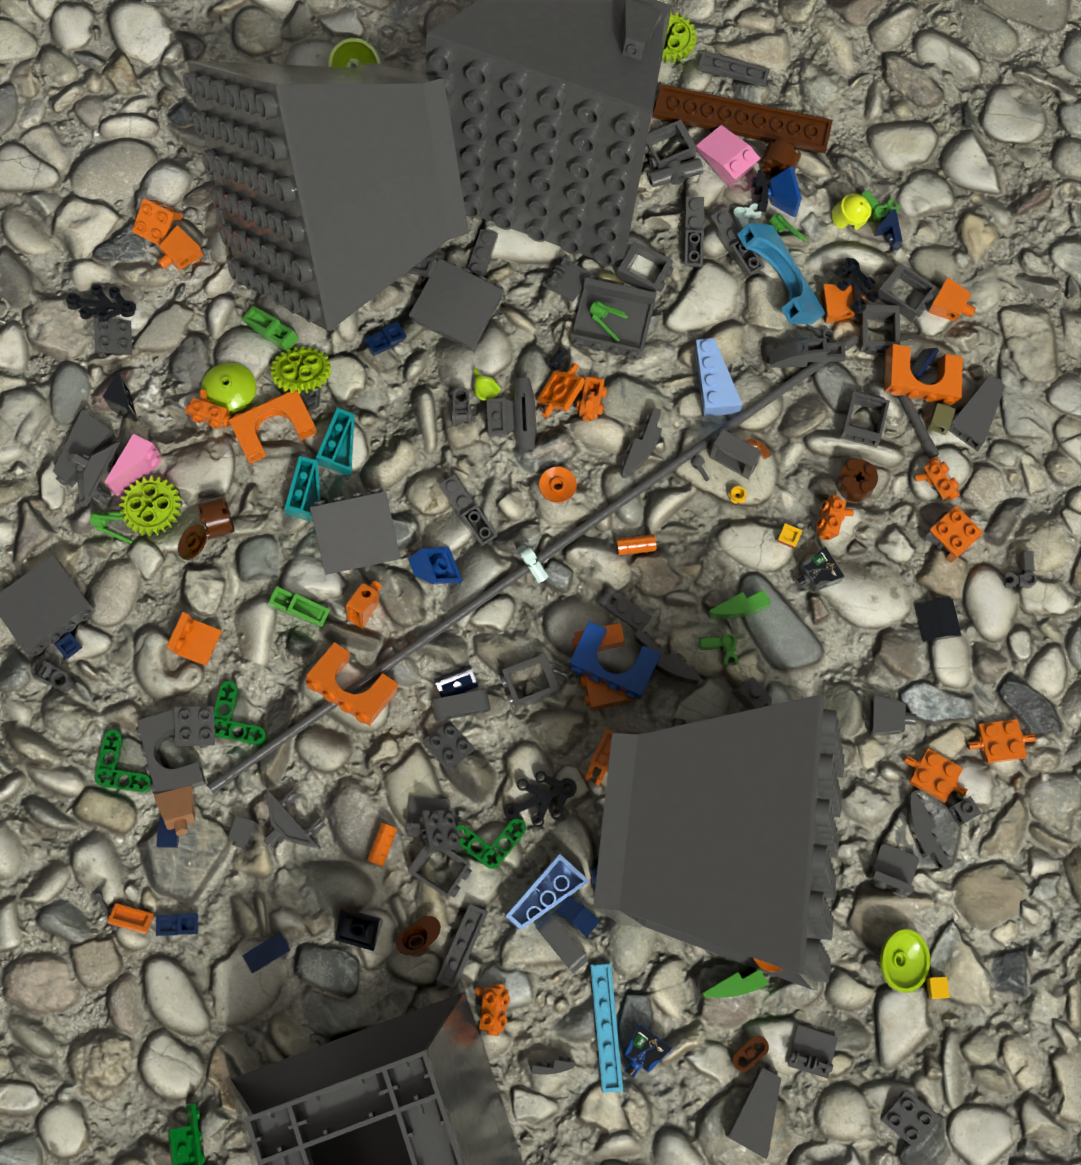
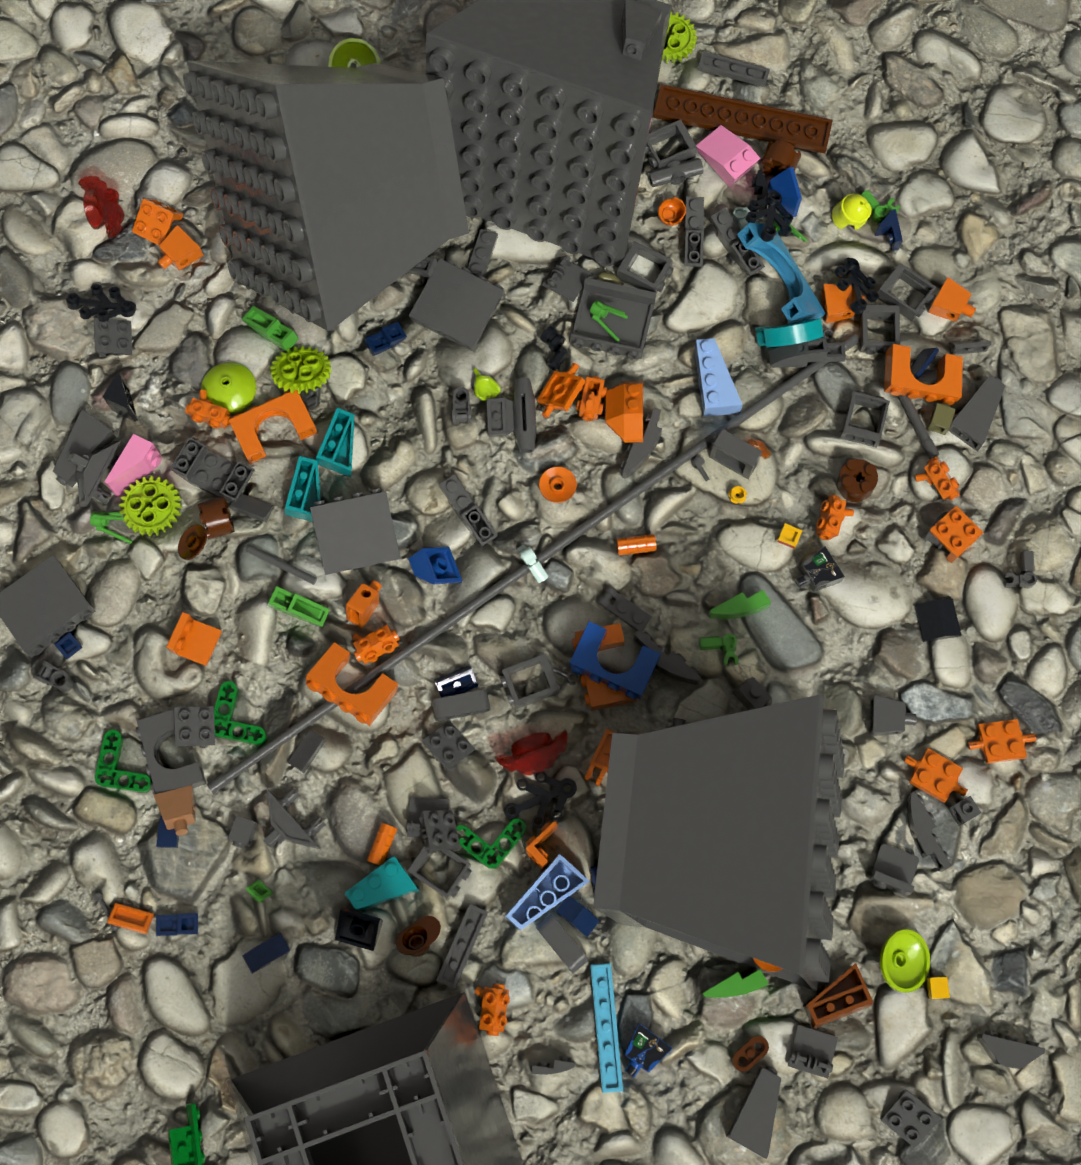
none -> clear red piece [78,176,124,238]
none -> dark grey slope [170,437,255,502]
none -> dark grey slope [230,494,274,523]
none -> bright green slope [246,879,273,903]
none -> dark grey bar [247,545,317,585]
none -> dark grey slope [288,730,326,773]
none -> teal wedge [345,856,419,911]
none -> orange brick [352,625,400,664]
none -> clear red piece [495,729,568,775]
none -> orange bracket [525,821,558,871]
none -> black wheel [540,326,566,352]
none -> orange wedge [605,380,644,443]
none -> orange hair [658,197,686,226]
none -> black plant [745,190,793,242]
none -> teal arch [755,318,824,347]
none -> dark orange wedge [805,963,873,1029]
none -> dark grey slope [949,339,992,355]
none -> dark grey slope [977,1031,1045,1069]

